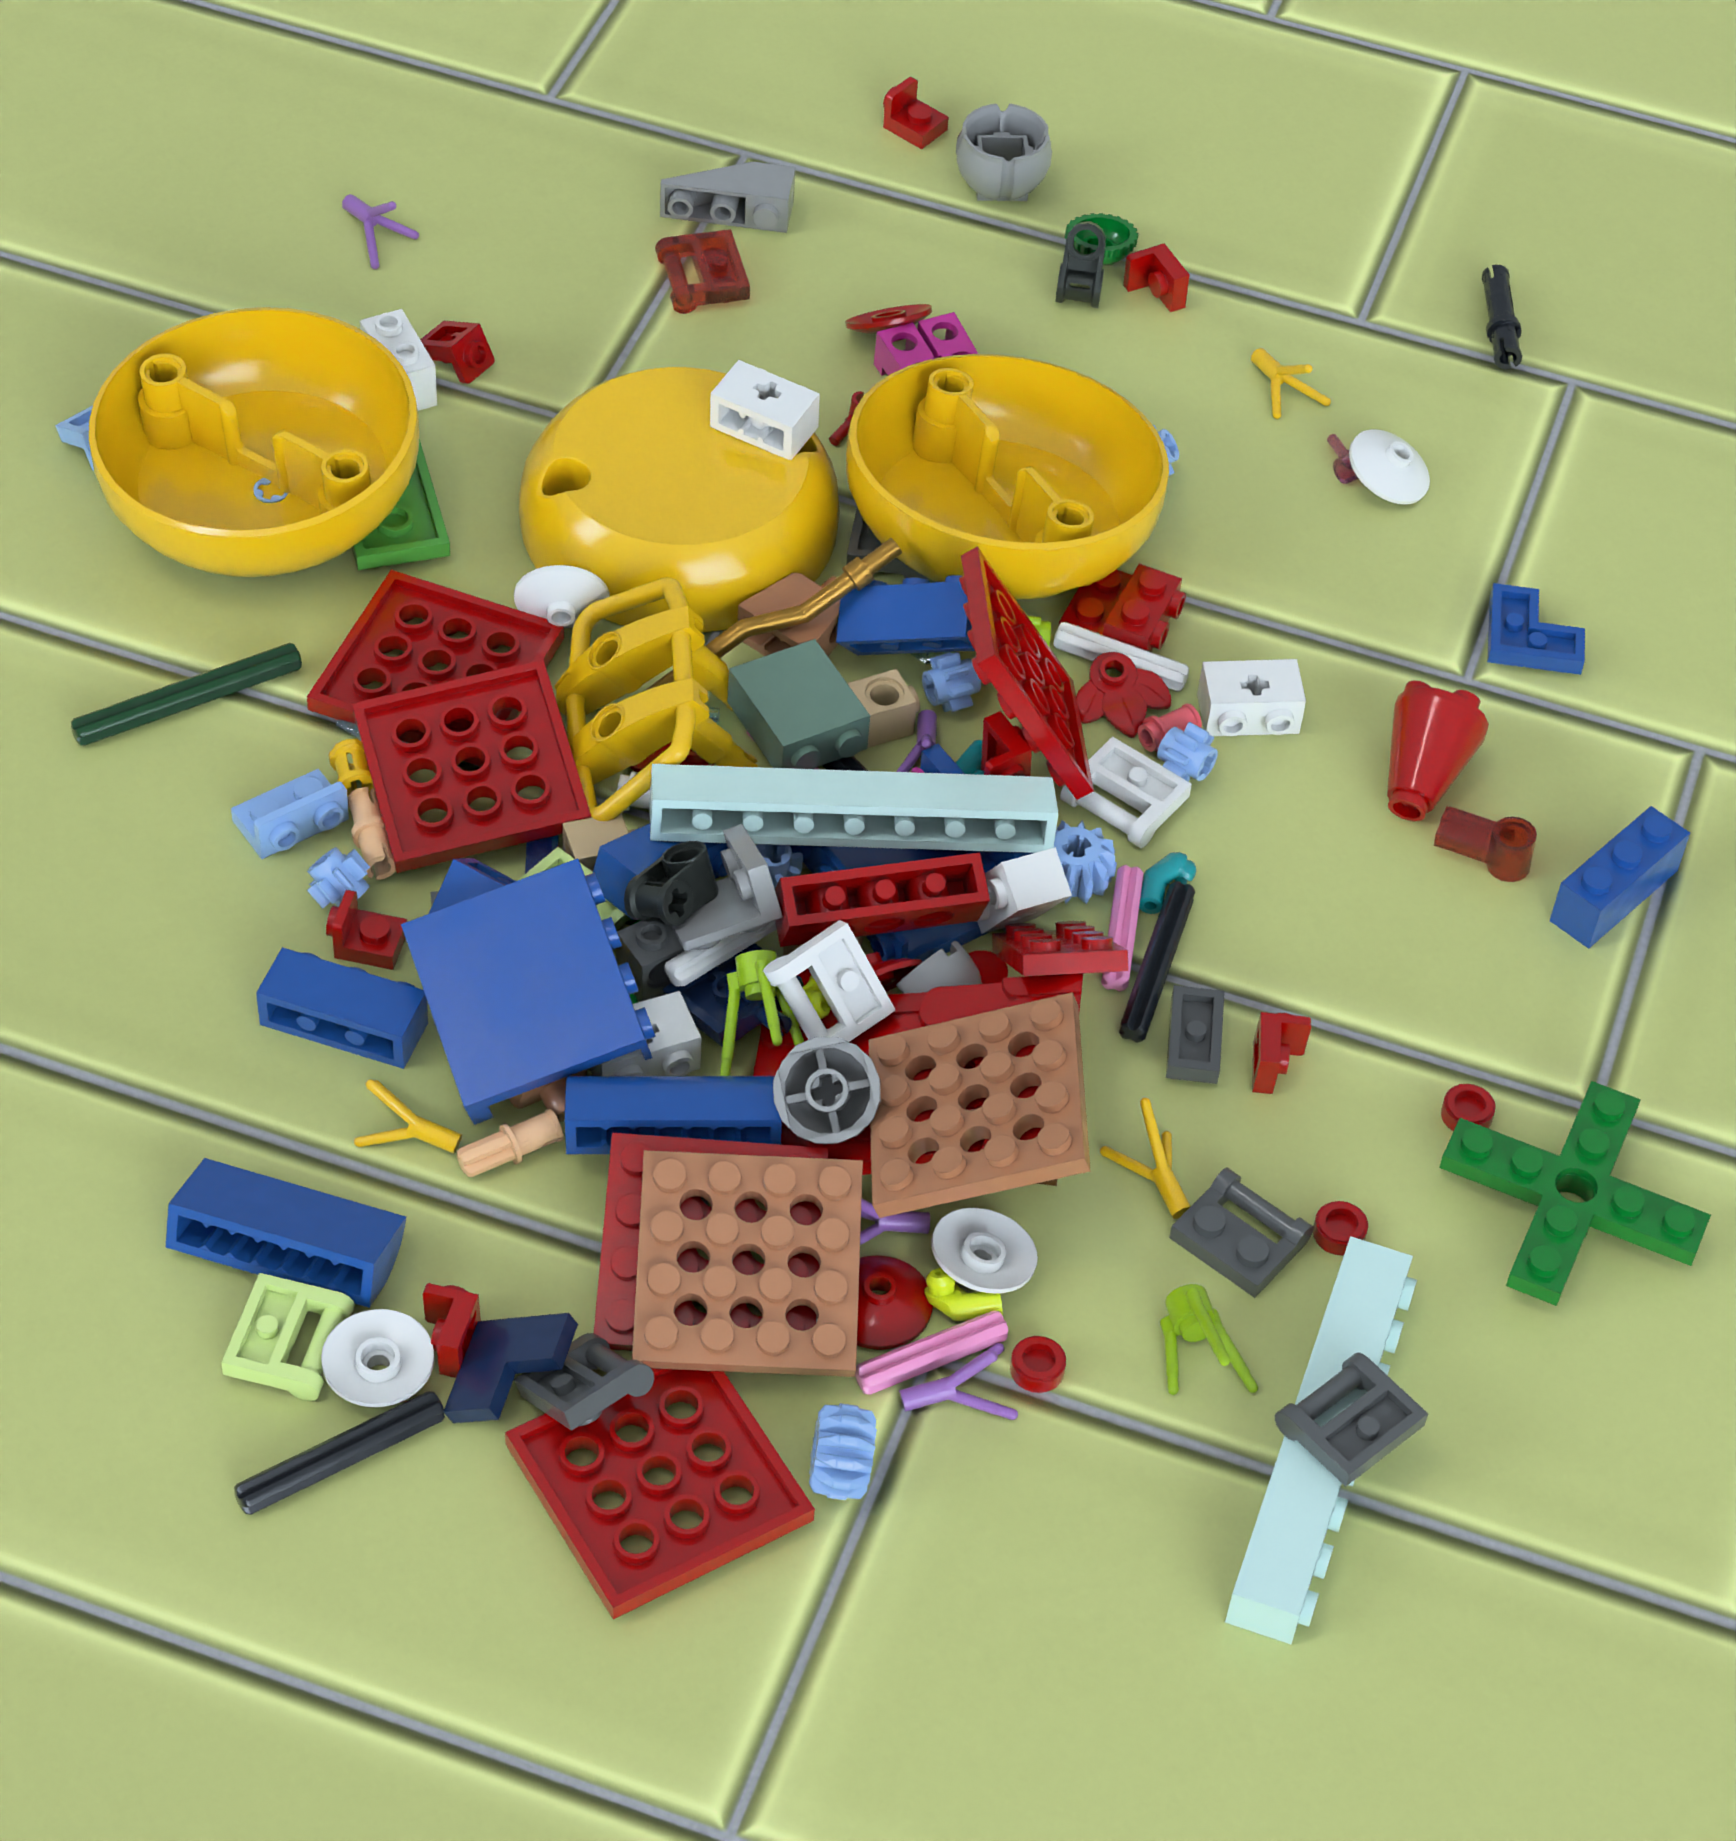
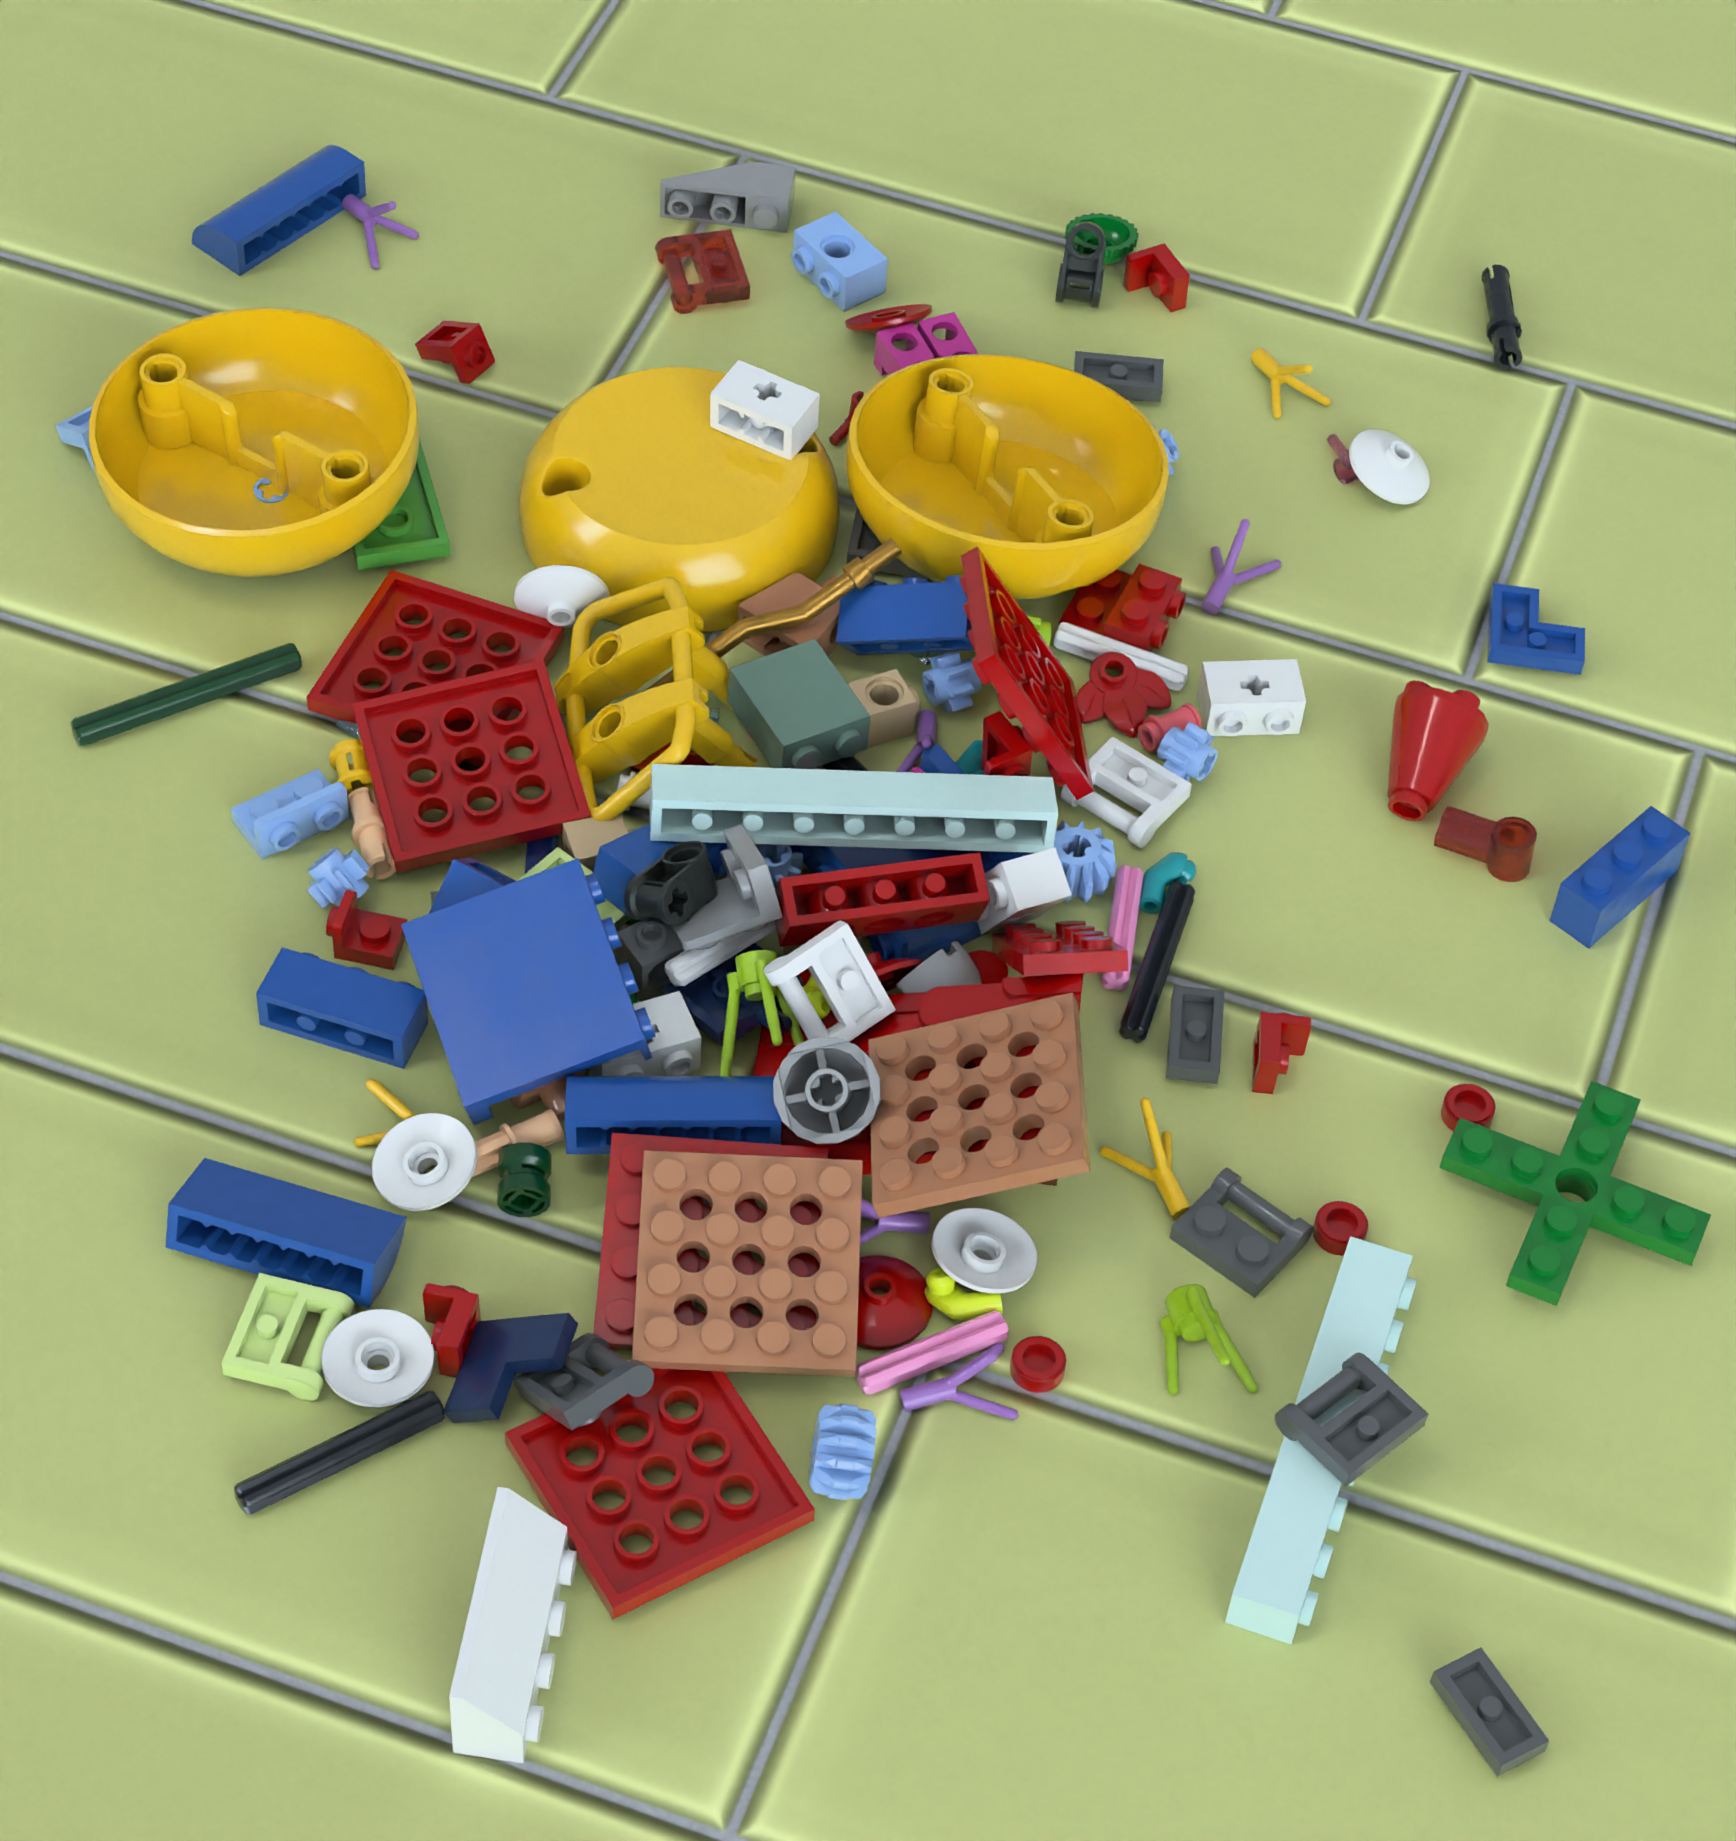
white brick [360,309,437,411] -> none
red bracket [883,76,949,149] -> none
light grey piece [956,104,1052,201] -> none
none -> blue brick [192,145,366,276]
none -> white dish [372,1113,477,1211]
none -> white slope [449,1487,577,1763]
none -> dark green wheel [497,1143,552,1217]
none -> light blue brick [791,212,888,311]
none -> dark grey plate [1073,351,1164,402]
none -> medium lavender plant [1201,519,1281,614]
none -> dark grey plate [1430,1647,1549,1777]

